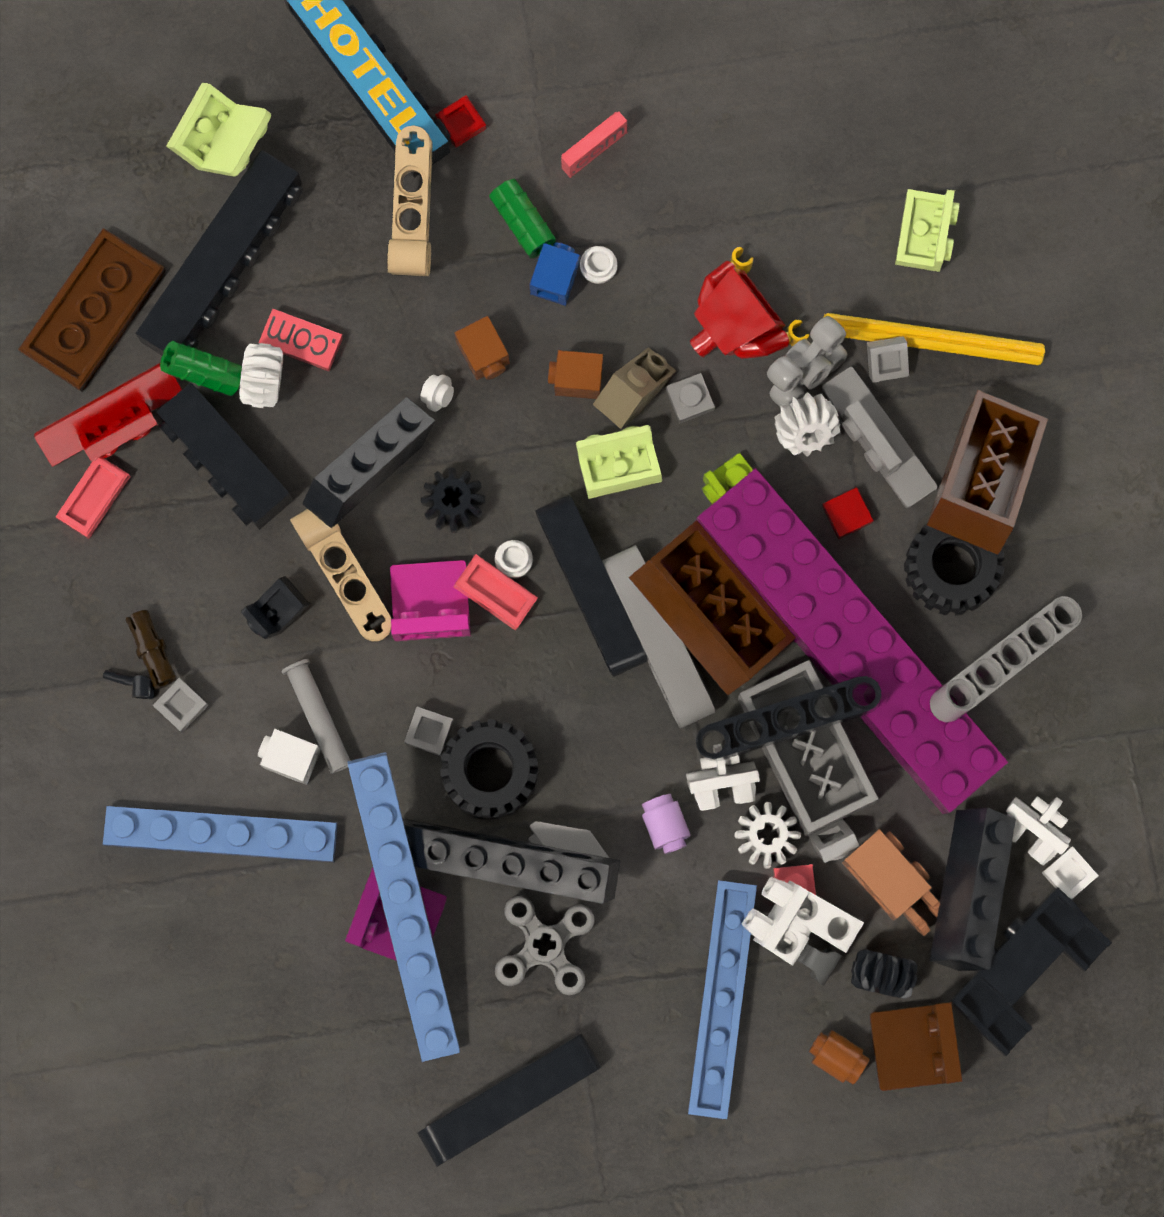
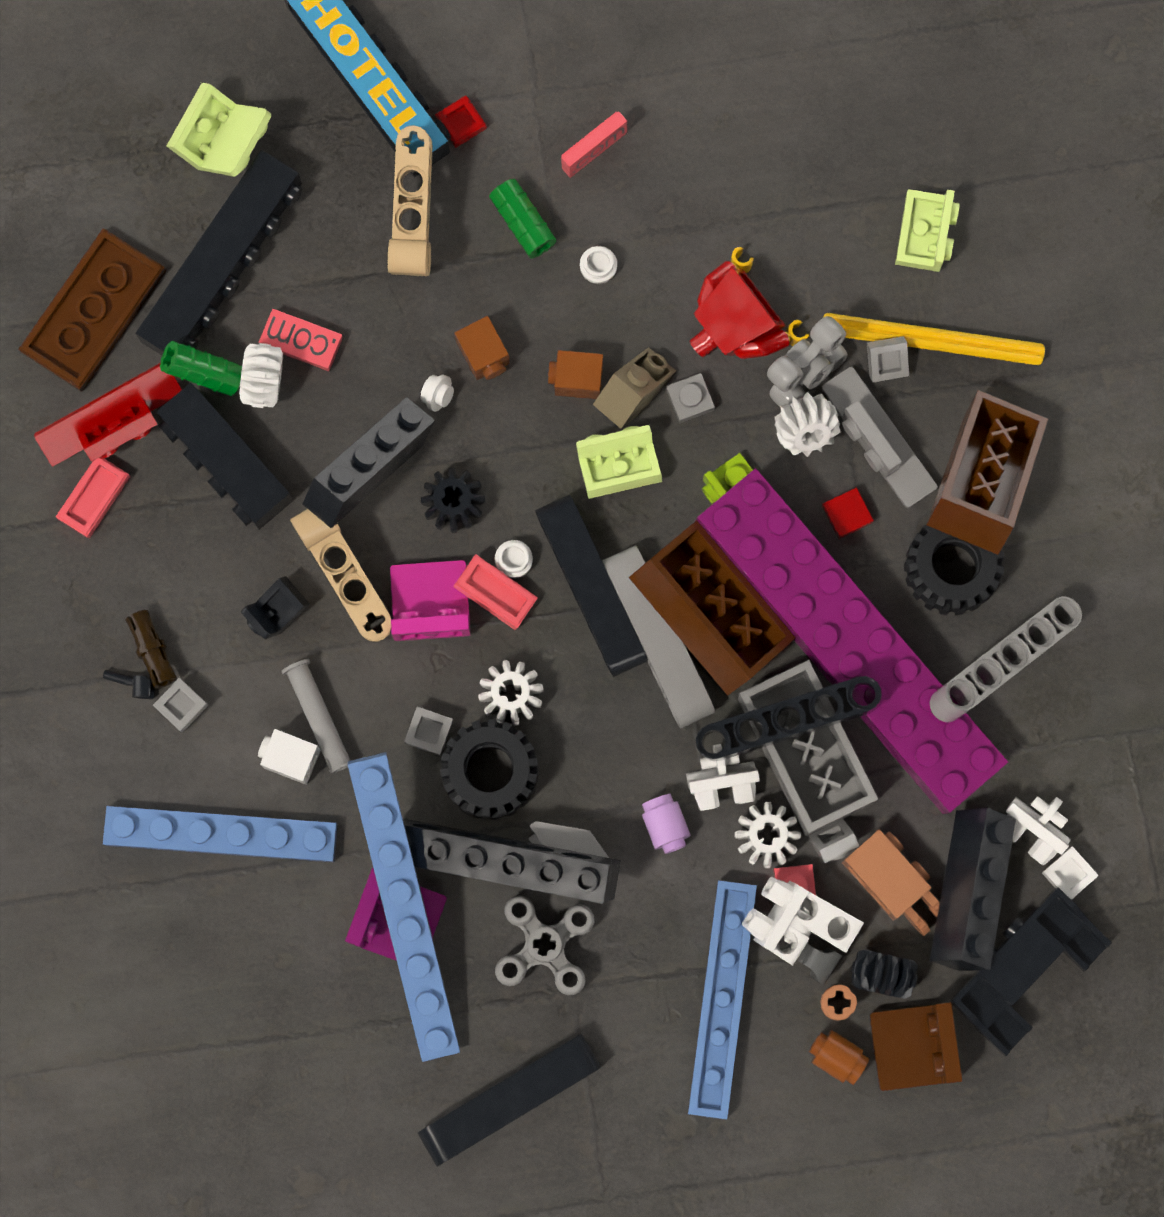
blue brick [530,243,580,306] -> none
none -> white gear [478,660,543,726]
none -> nougat bush [820,985,857,1021]

